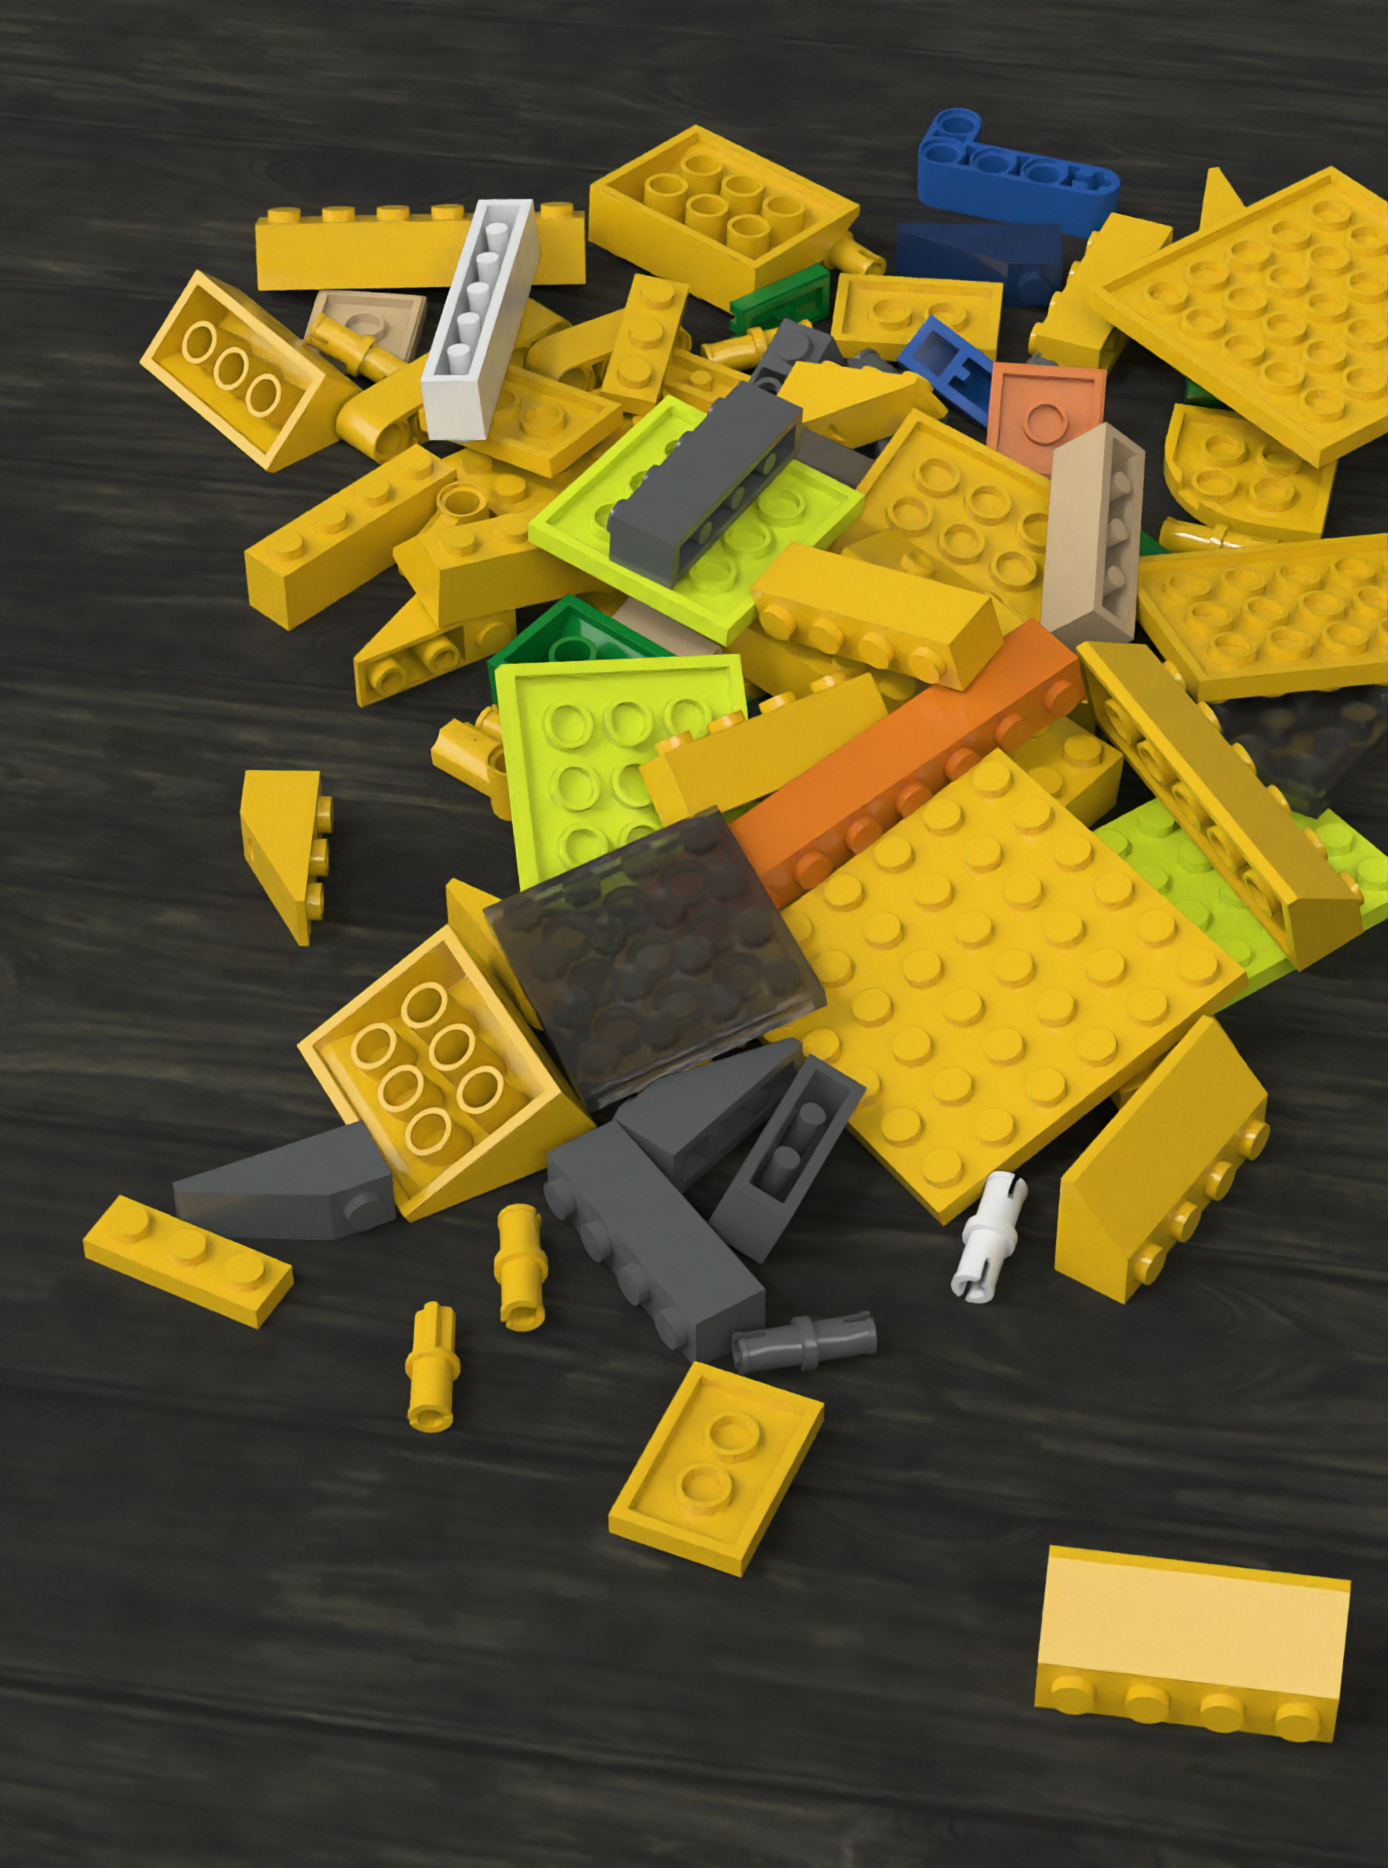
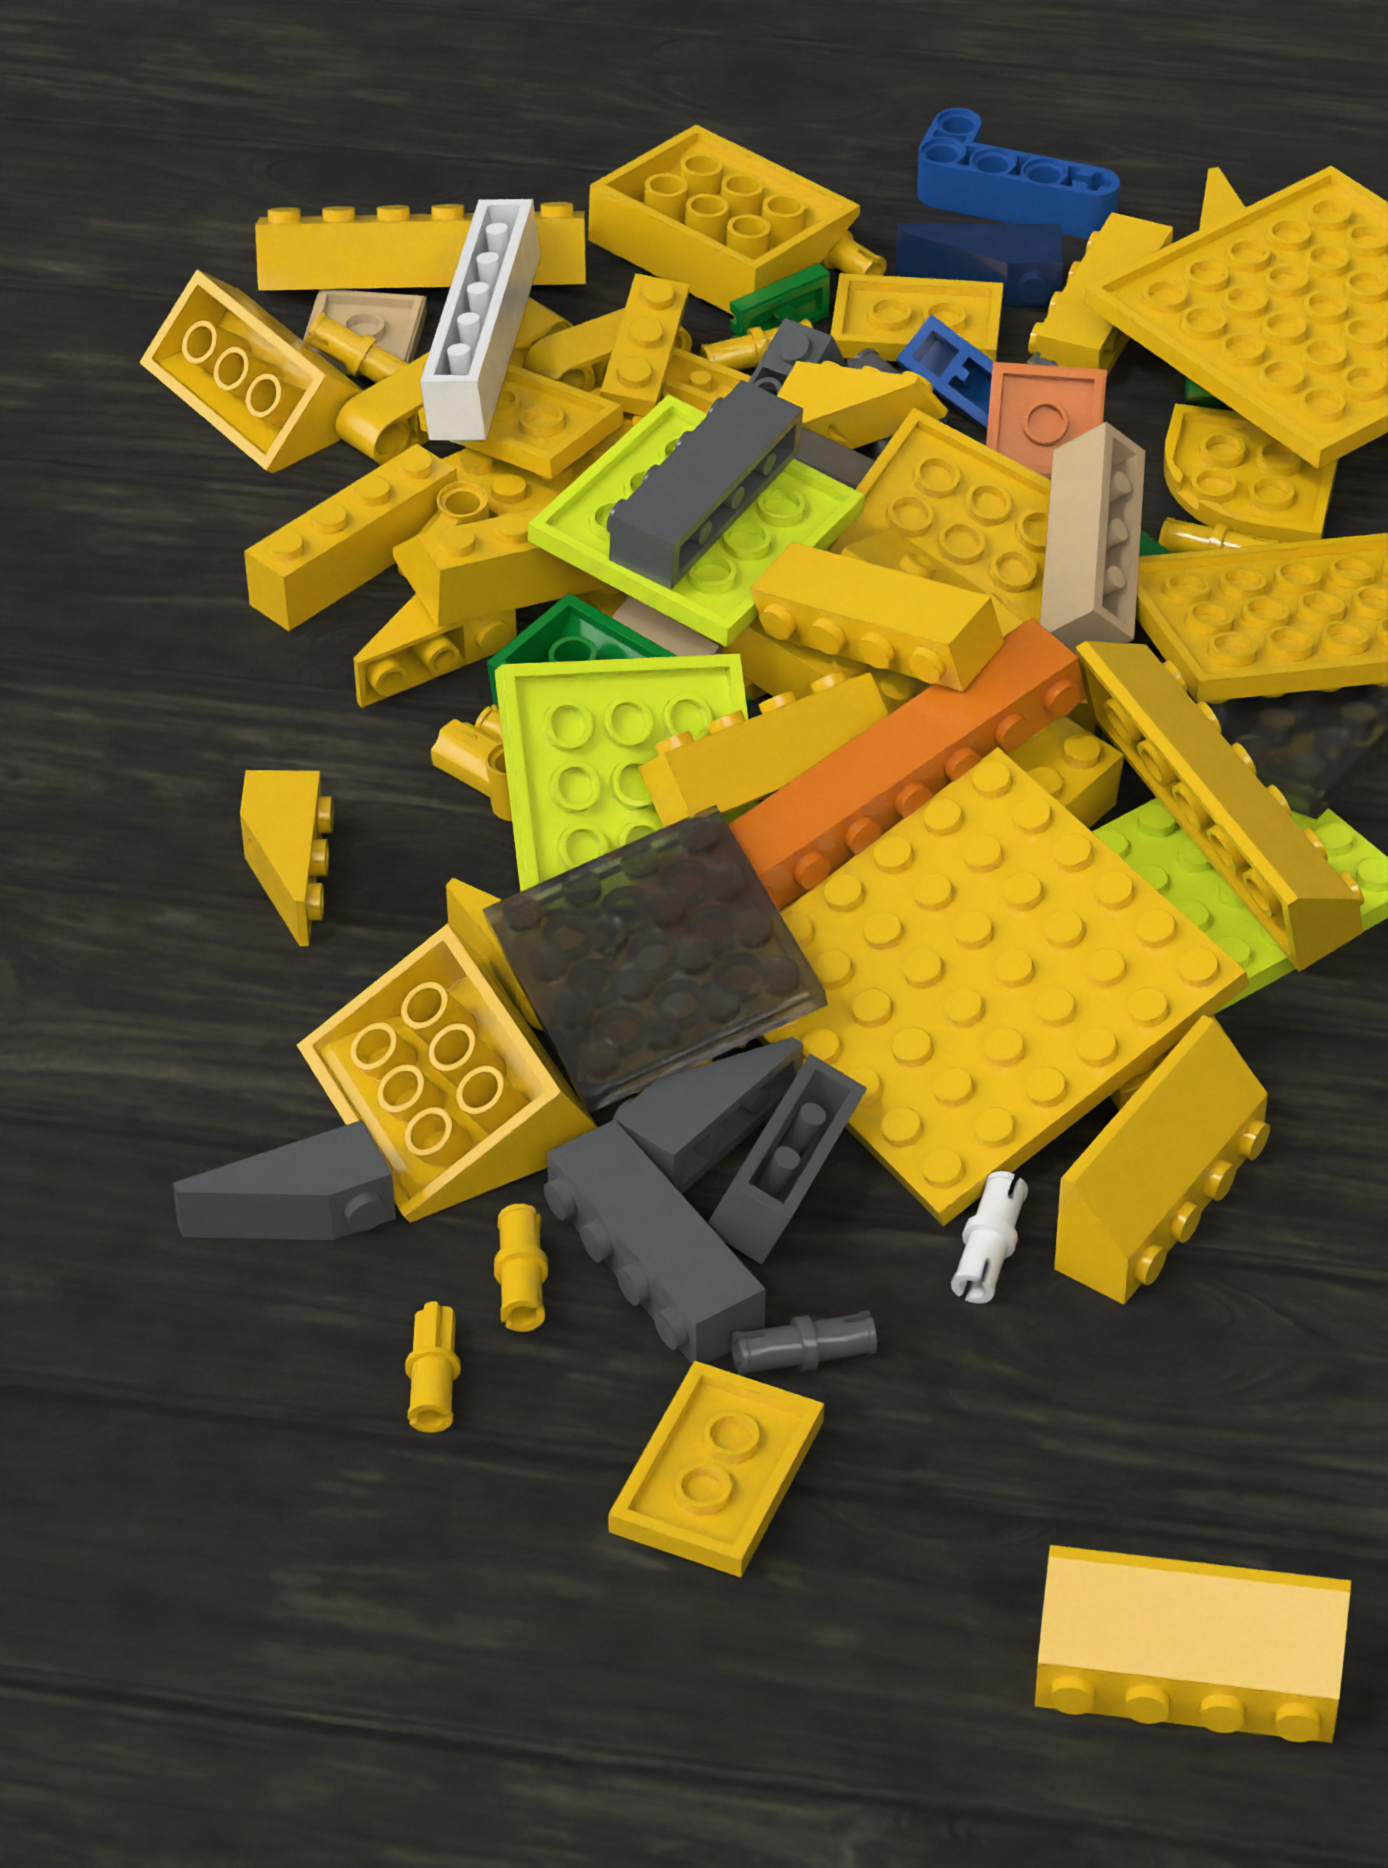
yellow plate [83,1195,294,1330] -> none

